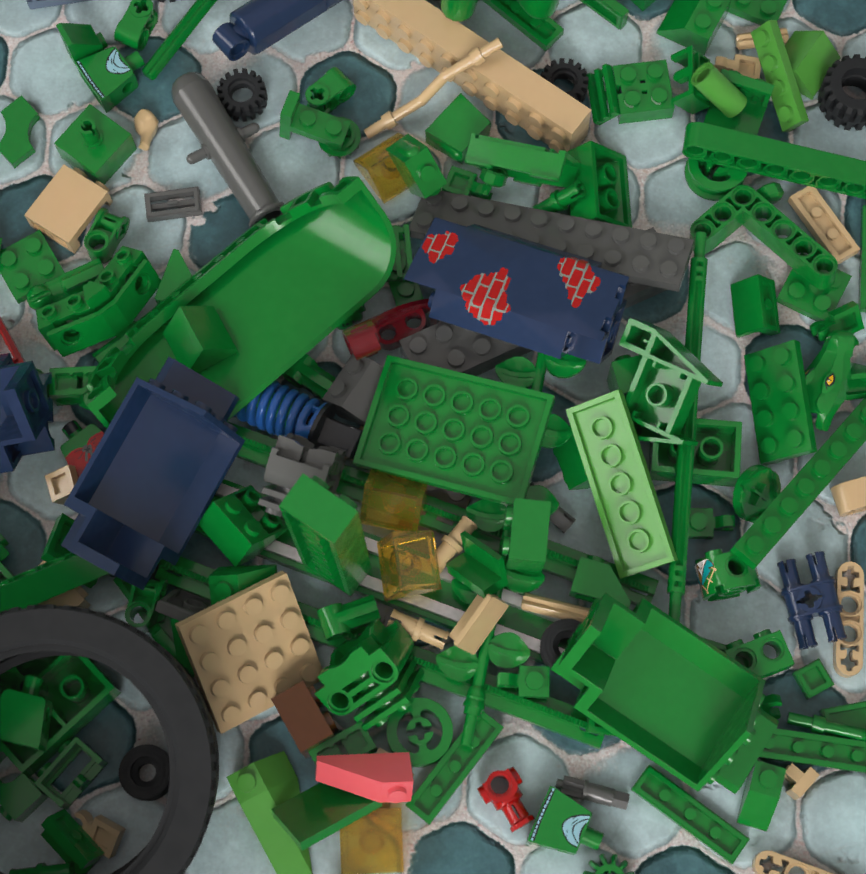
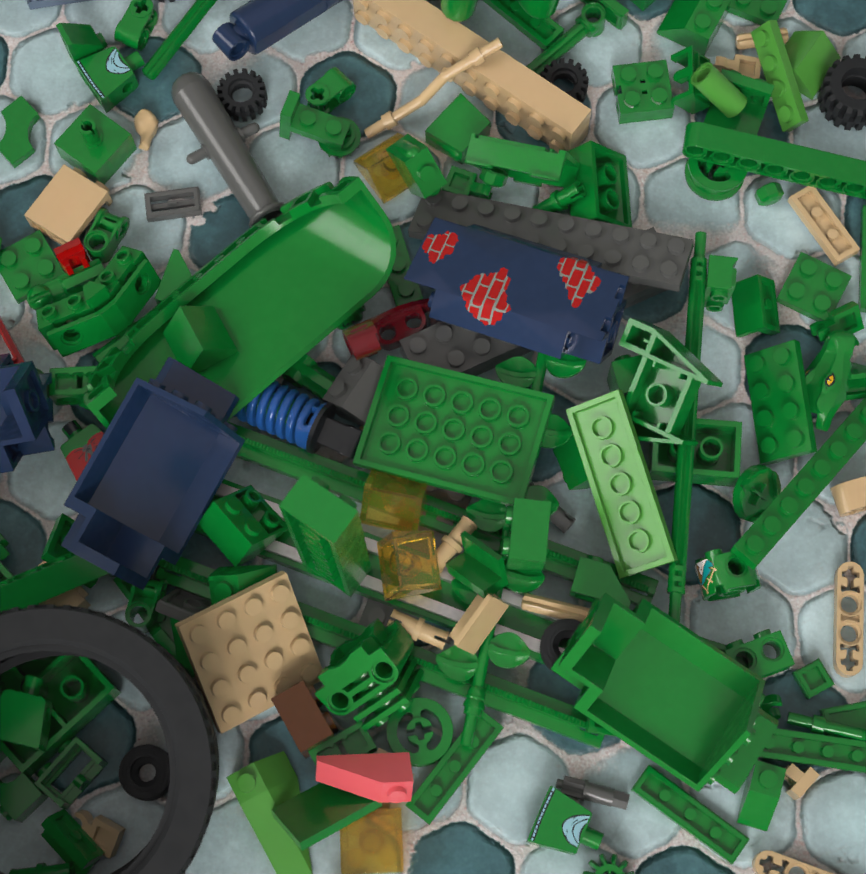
tan panel [45,465,78,505] -> none
dark grey piece [258,433,347,516] -> none
green piece [317,594,381,641] -> none
green tile [386,224,413,282] -> none
red connector [477,767,535,833] -> none
green plate [497,665,550,699] -> none
green tile [586,64,620,125] -> none
green plate [688,508,735,539] -> none
green beam [690,185,838,290] -> none
dark blue pin [777,551,847,650] -> none
none -> red tile [53,237,90,276]
none -> green axle [526,2,605,75]
none -> green window [703,255,738,312]

